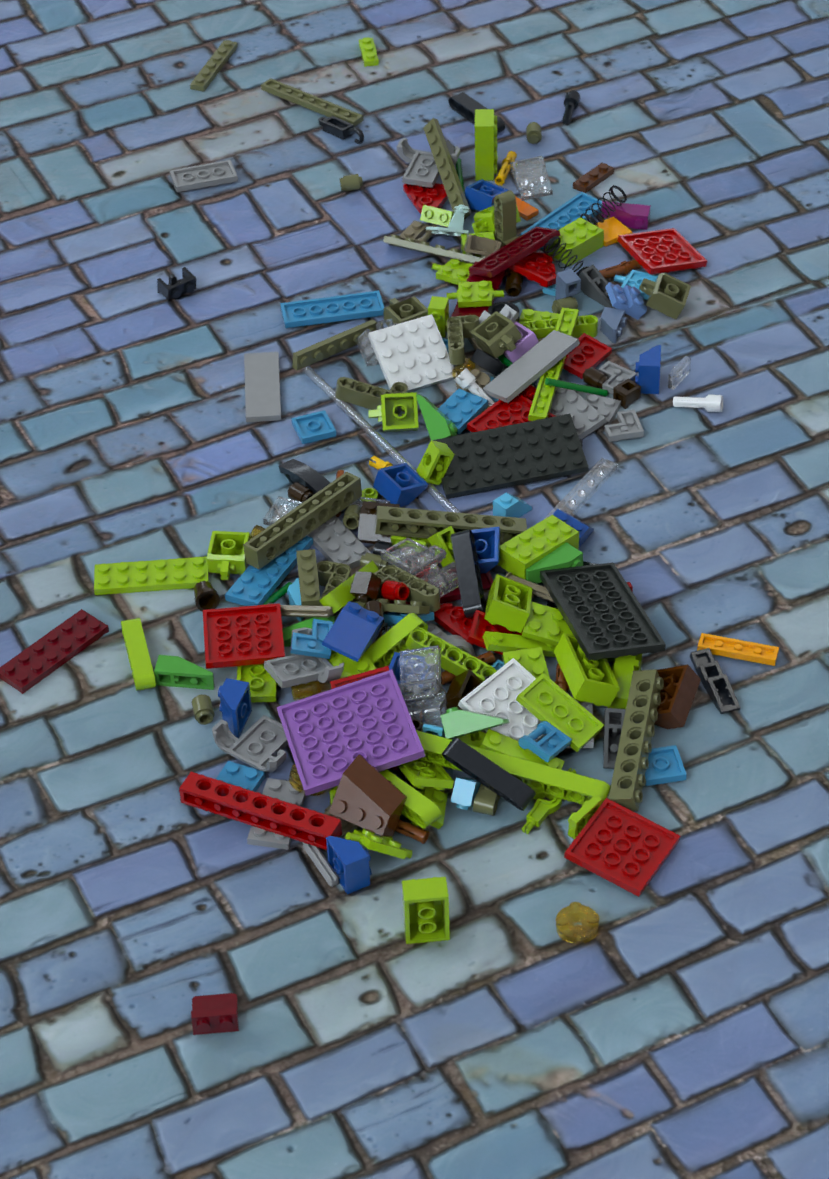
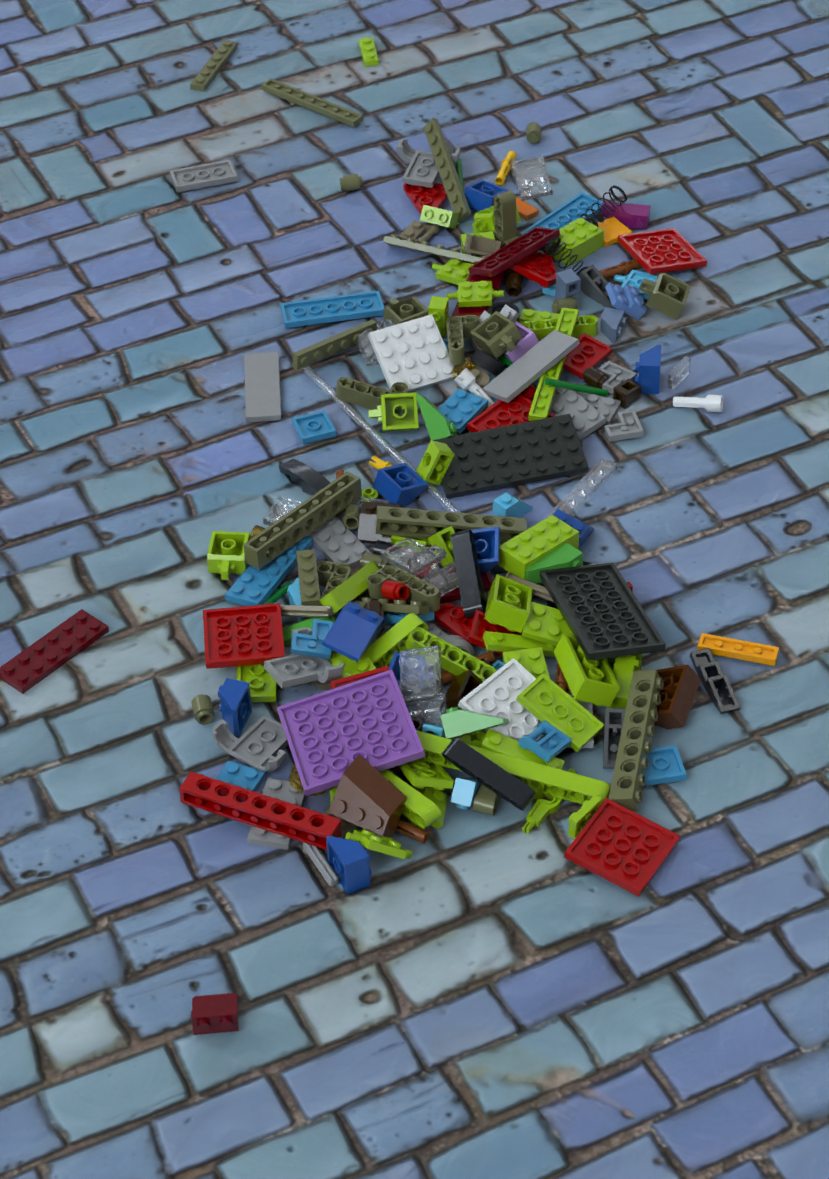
lime plate [94,557,209,595] -> none
lime beam [121,618,156,691] -> none
bright green slope [154,655,215,690] -> none
black window [157,267,196,301] -> none
dark brown piece [194,581,220,611] -> none
dark brown brick [288,482,314,504] -> none
clear yellow brick [291,681,321,700] -> none
black piece [318,116,364,144] -> none
dark brown brick [350,571,381,603] -> none
lime brick [402,877,450,944] -> none
light aqua plate [426,205,469,236] -> none
black beam [448,92,505,133] -> none
lime brick [475,109,497,181] -> none
clear yellow plate [556,902,599,944] -> none
black piece [562,90,580,125] -> none
reddish brown plate [573,163,614,193] -> none

